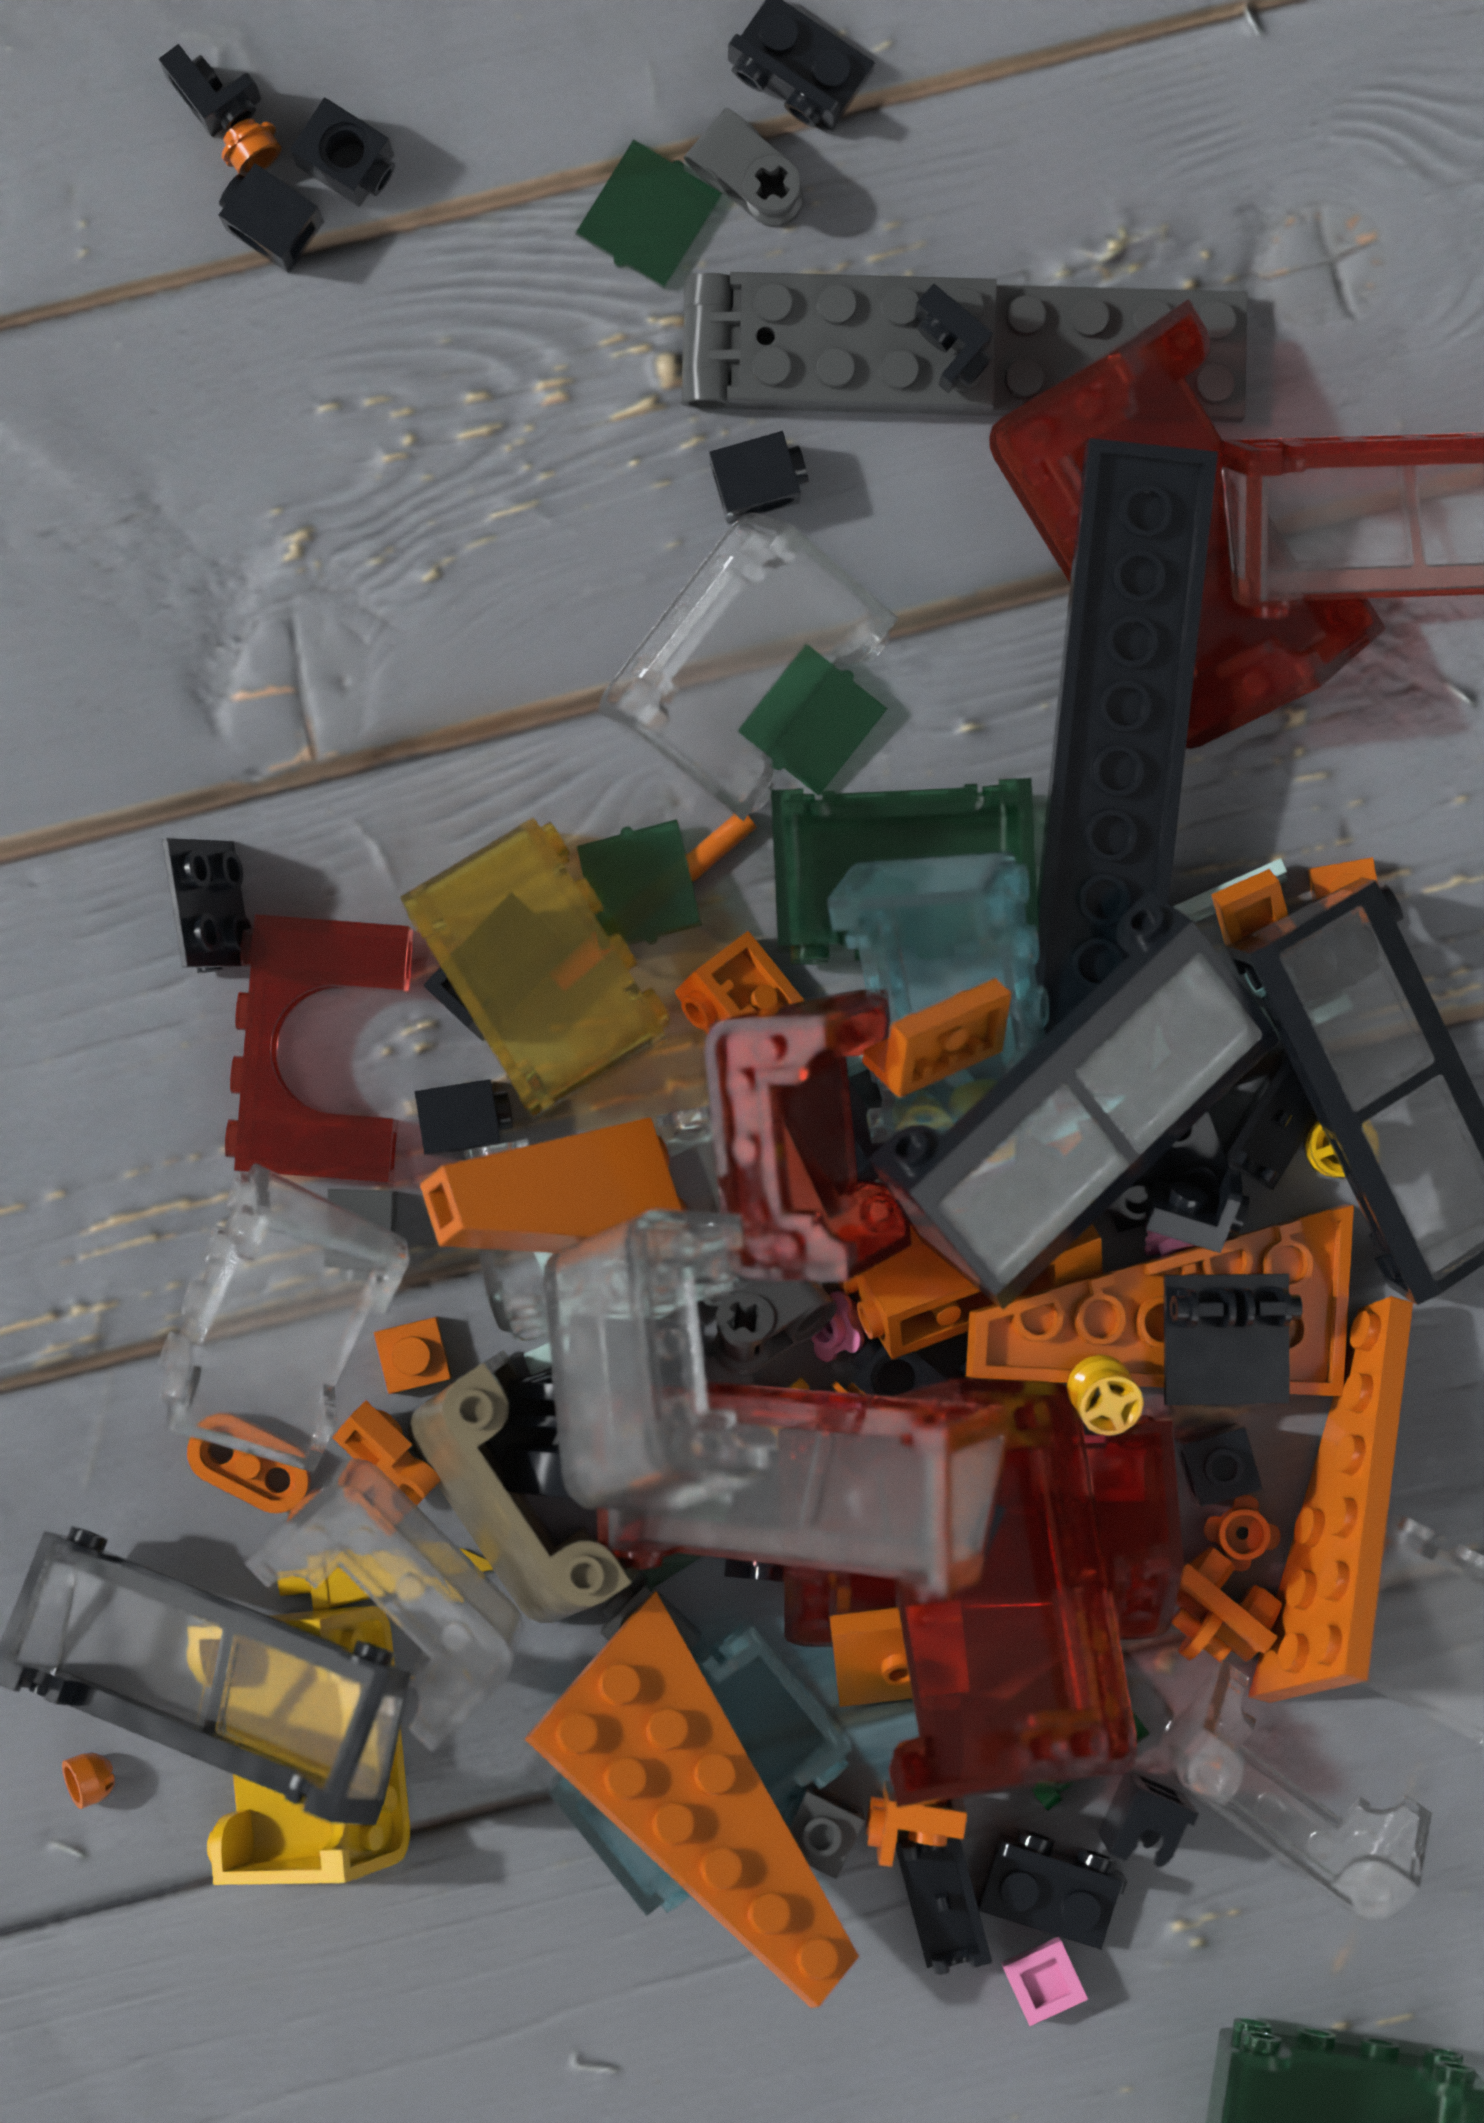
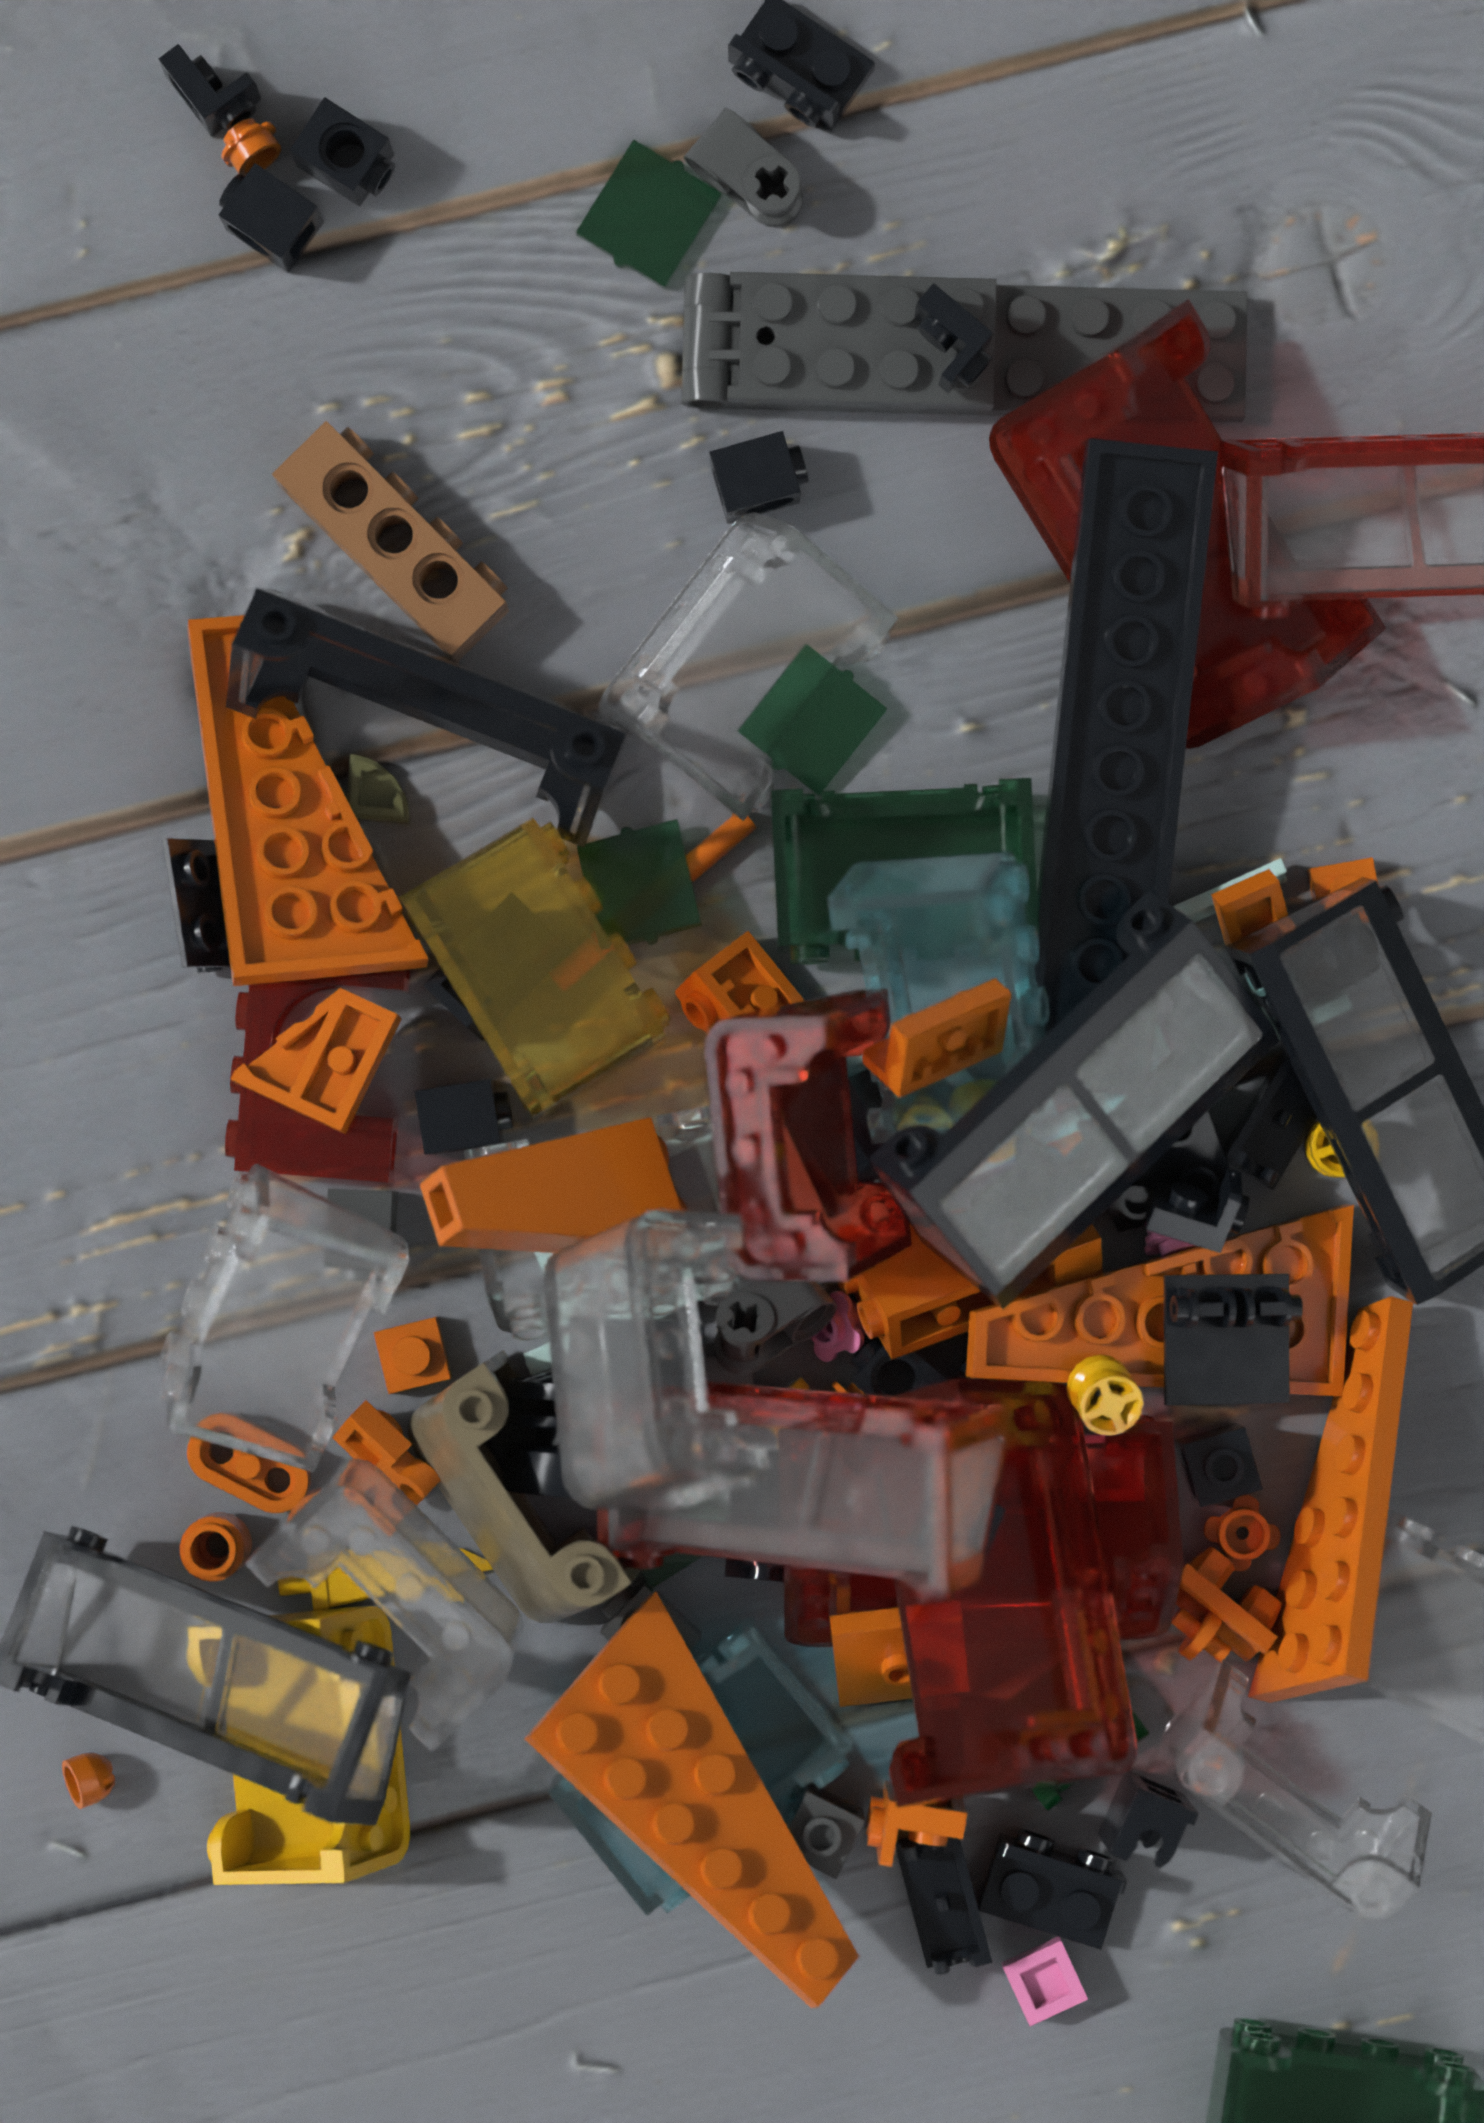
none -> orange brick [180,1512,252,1582]
none -> orange wing [187,615,429,986]
none -> black windscreen [226,588,631,847]
none -> orange wing [230,988,402,1135]
none -> medium nougat brick [272,421,509,661]
none -> olive tile [347,754,410,824]

